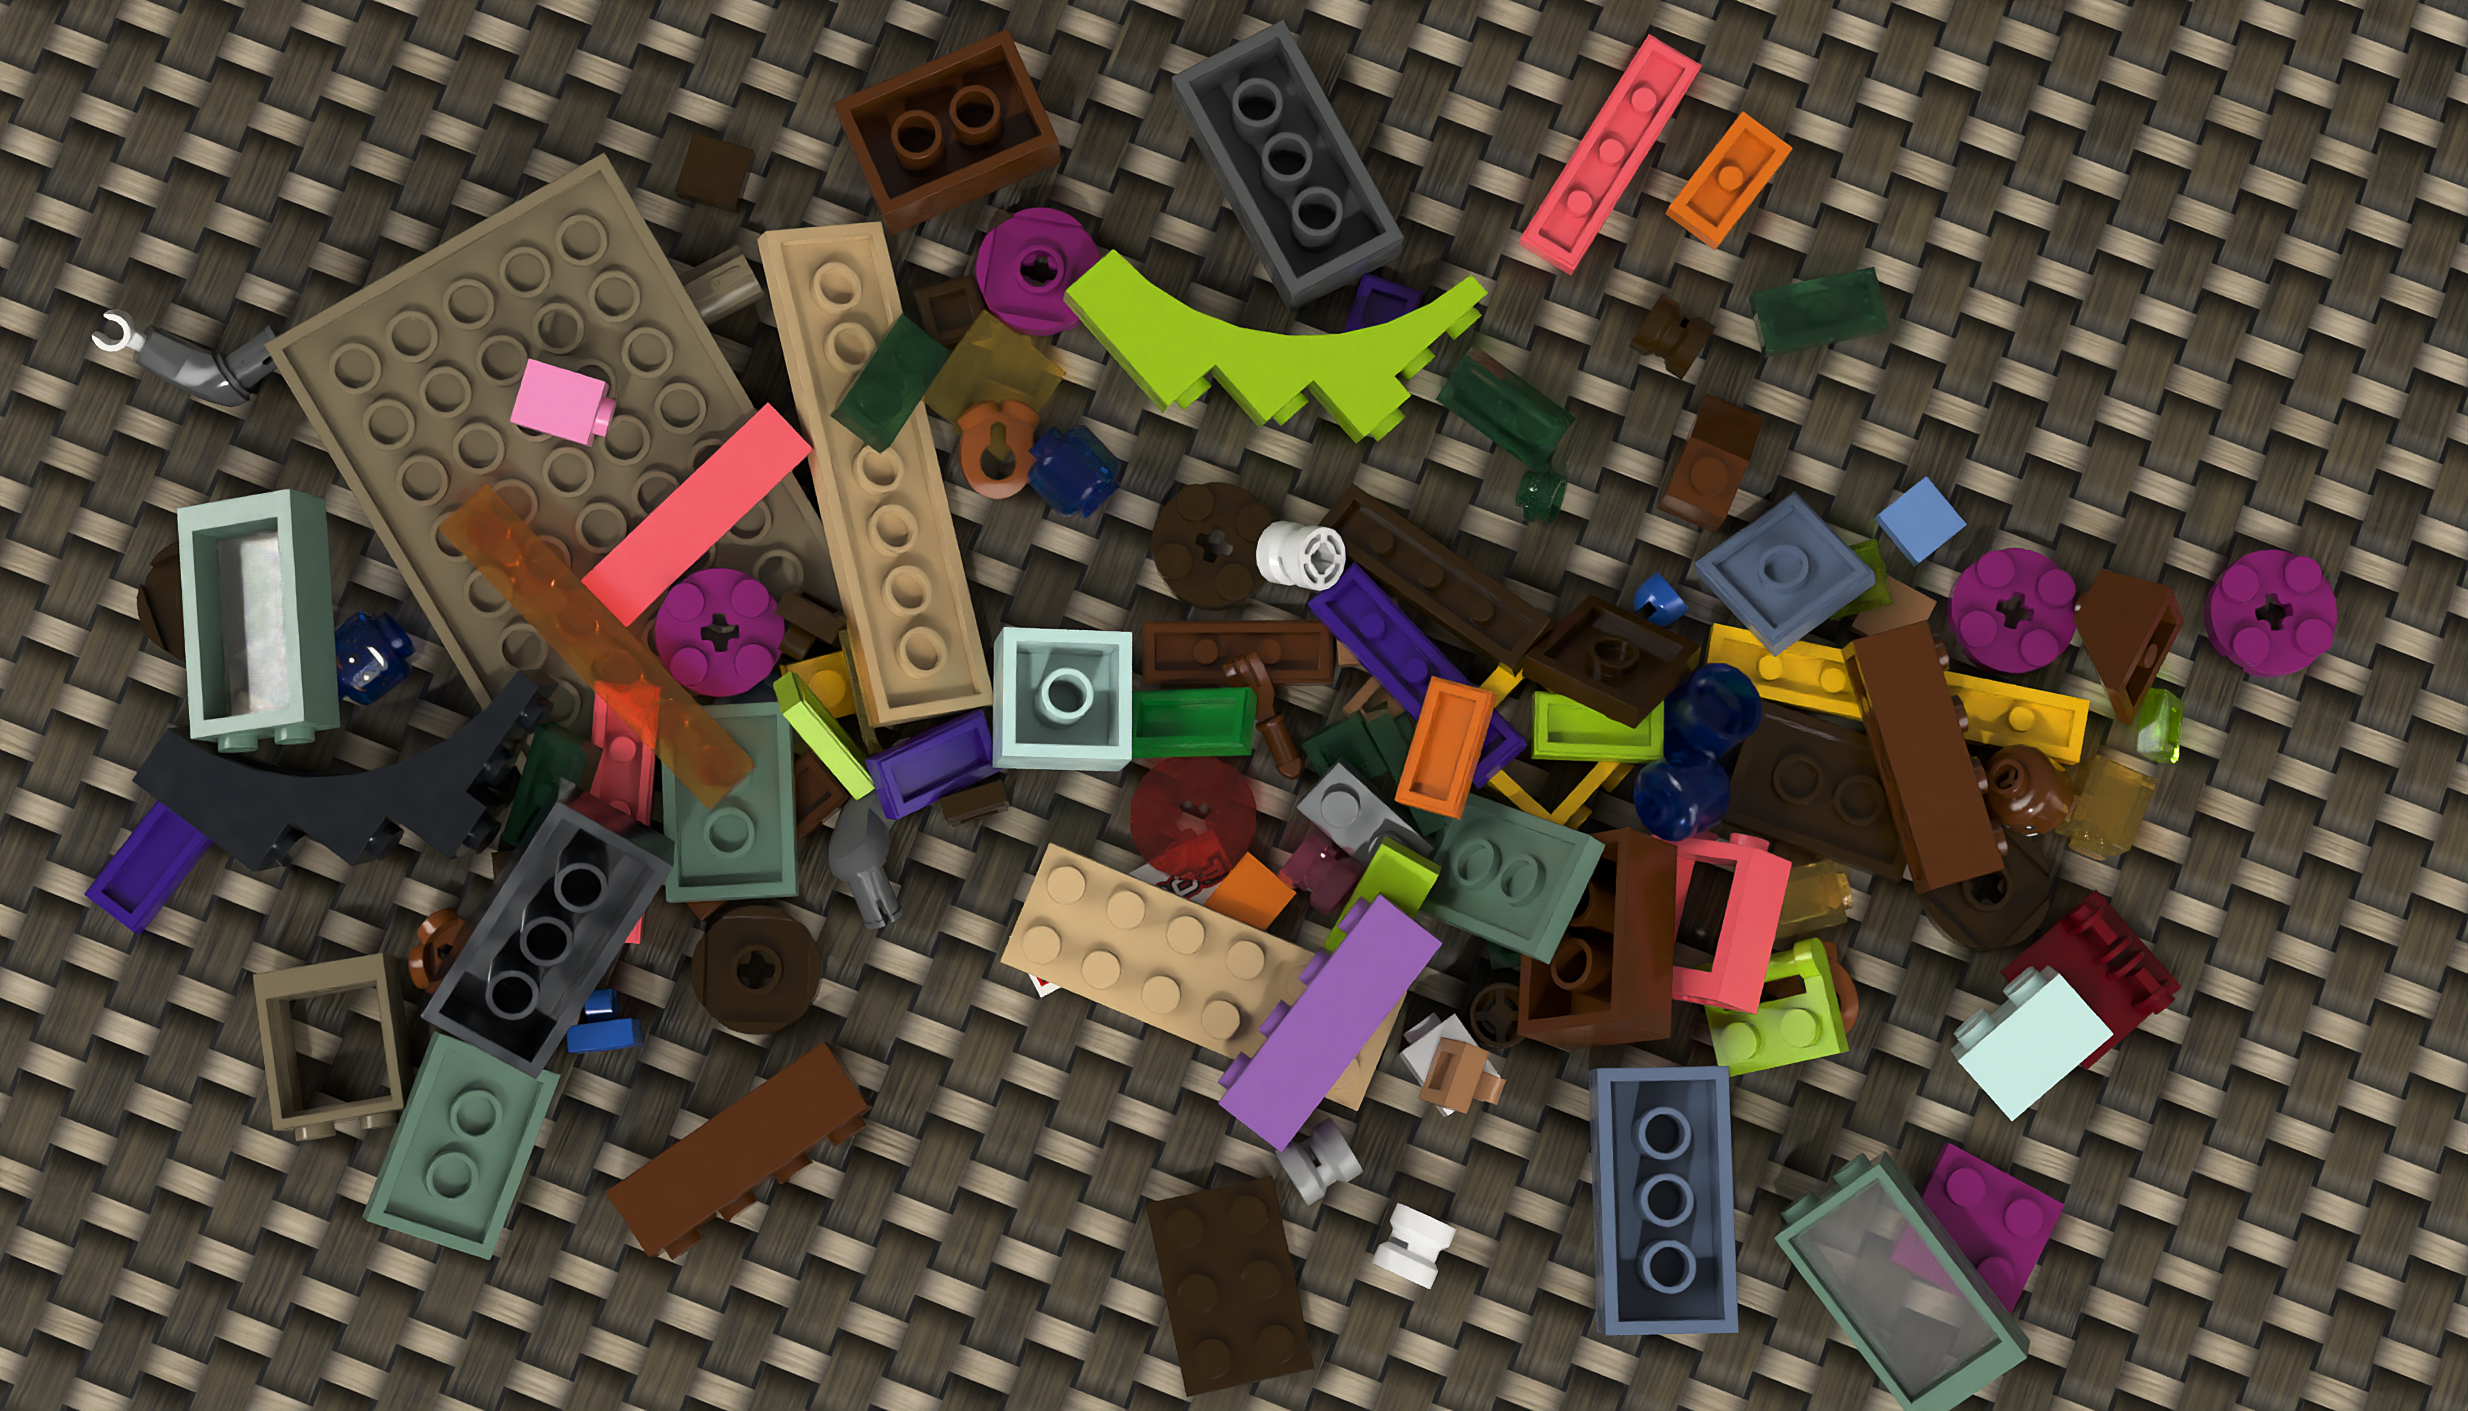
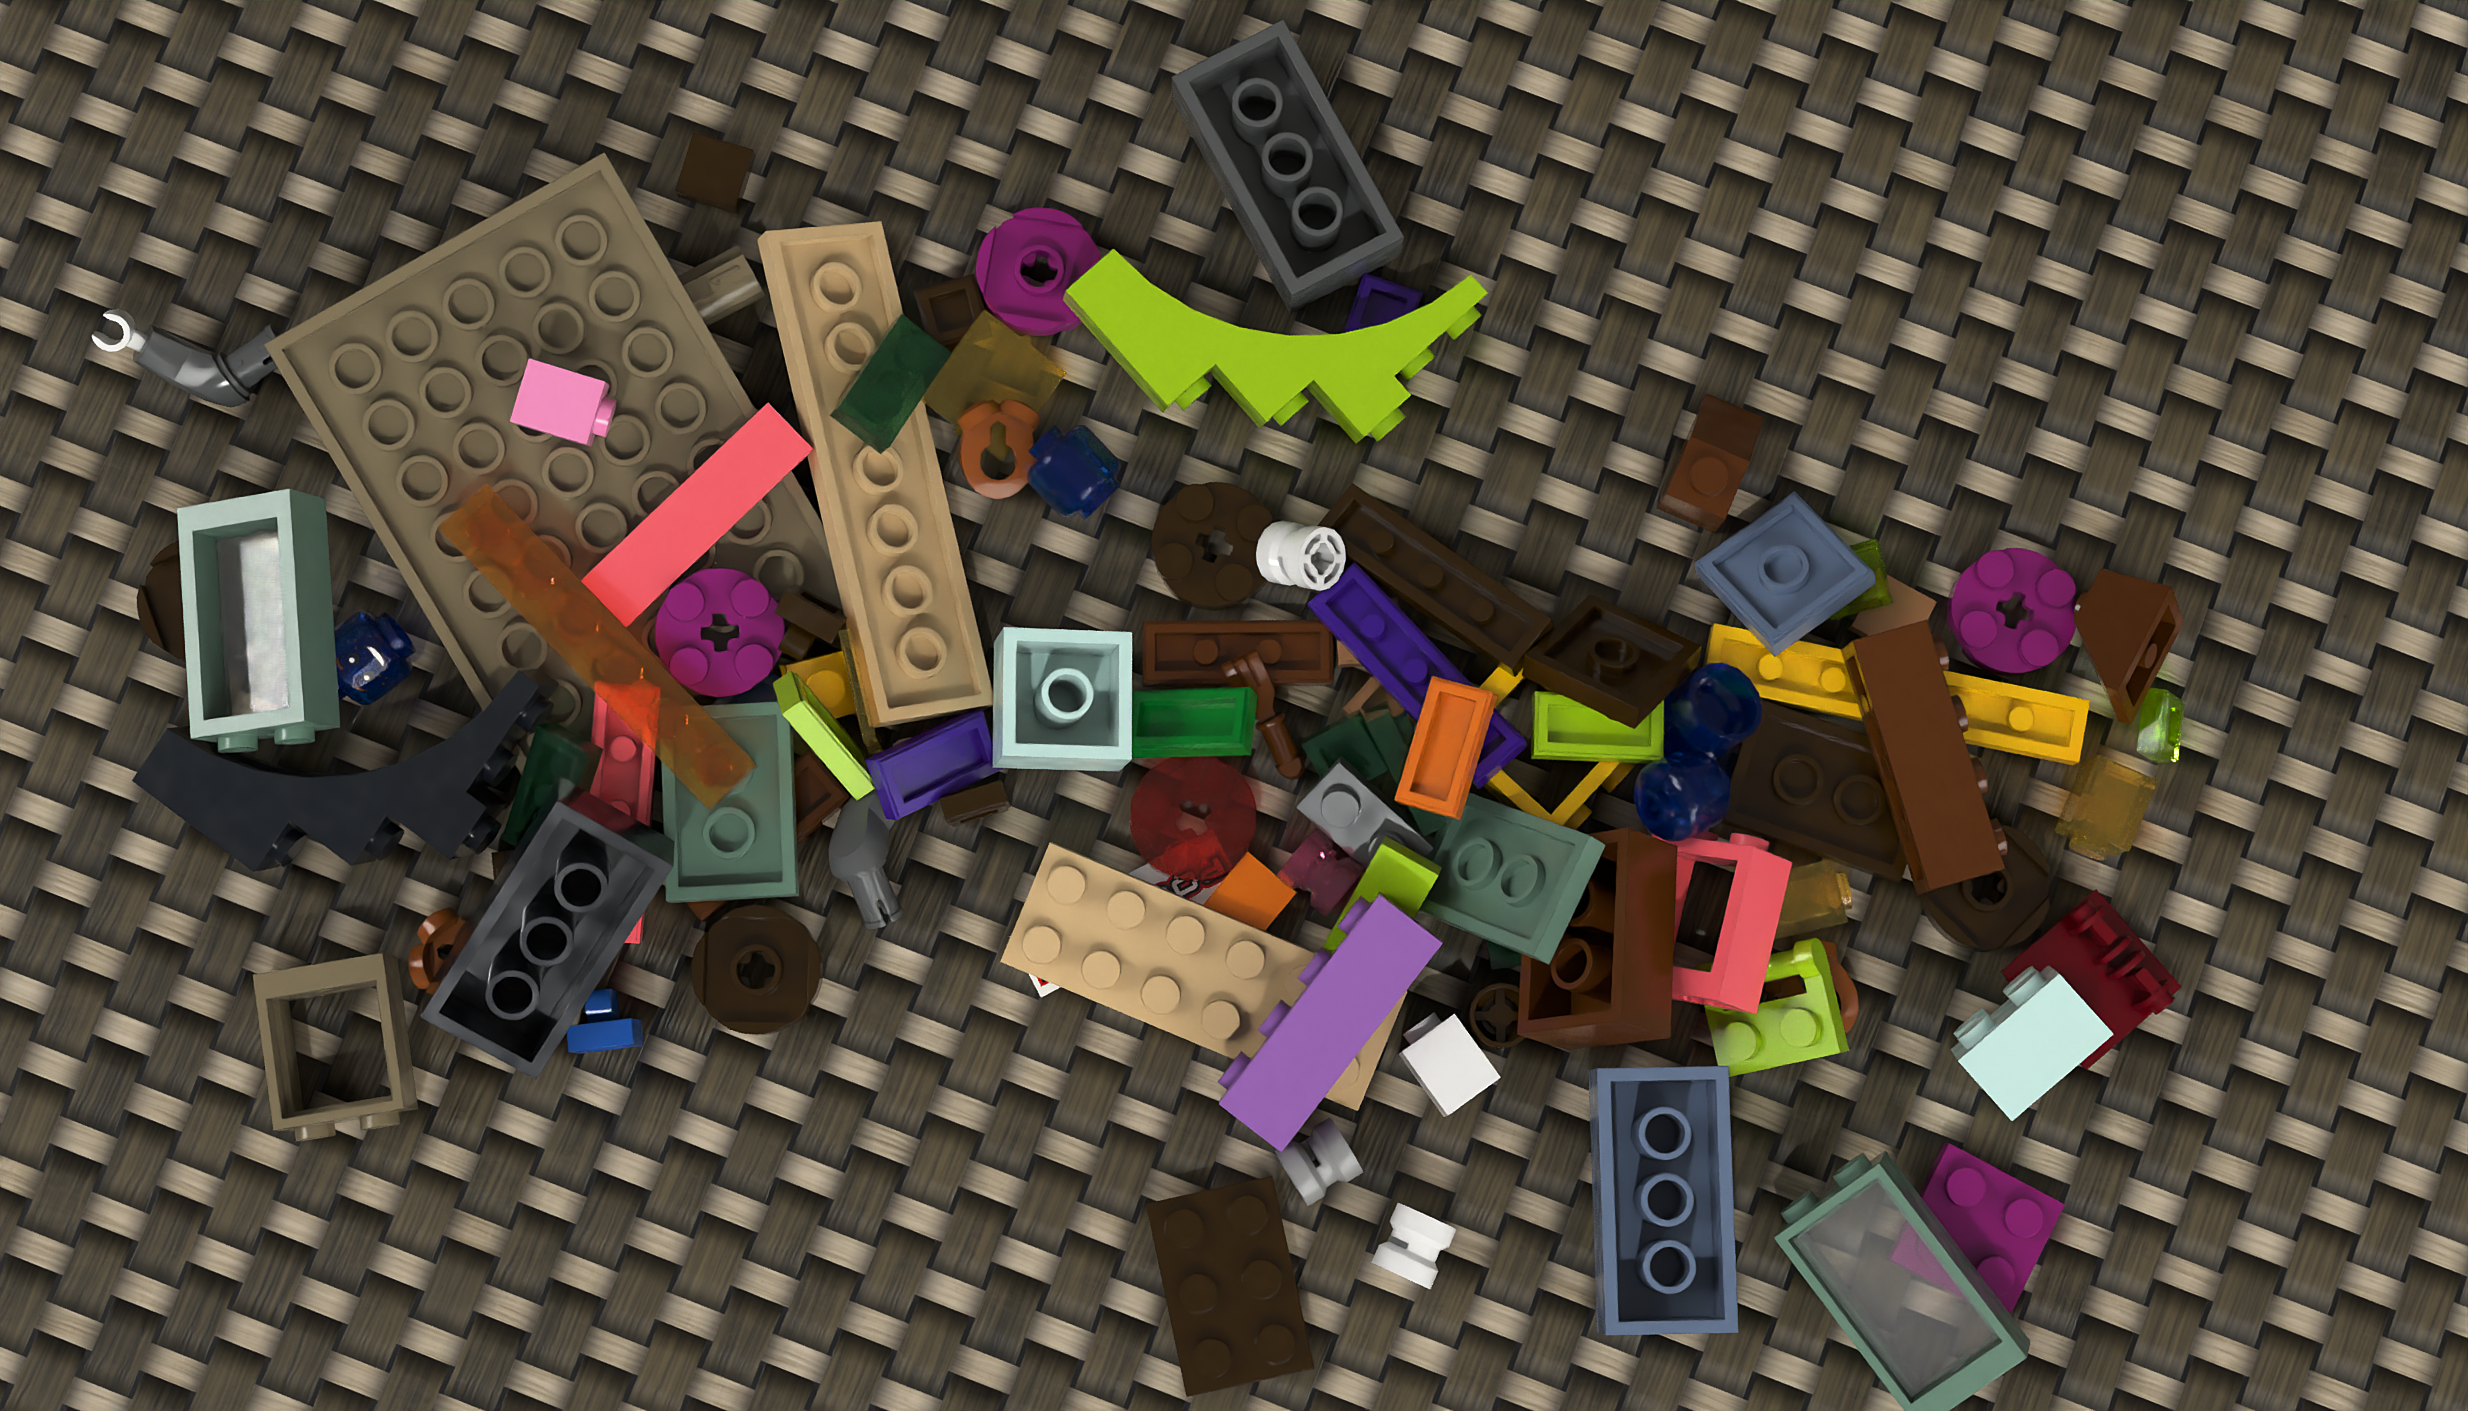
dark purple tile [84,801,213,934] -> none
sand green plate [362,1031,561,1260] -> none
reddish brown brick [606,1042,874,1260] -> none
reddish brown brick [833,29,1062,236] -> none
medium nougat tile [1419,1037,1506,1114] -> none
clear green plate [1436,344,1576,473] -> none
clear green plate [1515,463,1568,524] -> none
coral tile [1518,34,1702,276] -> none
dark brown wheel [1629,293,1716,380] -> none
blue hinge [1633,571,1690,627] -> none
orange plate [1665,111,1793,250] -> none
clear green plate [1748,267,1889,358] -> none
medium blue tile [1874,476,1967,567] -> none
reddish brown head [1982,744,2074,837] -> none
magenta plate [2204,549,2337,678] -> none

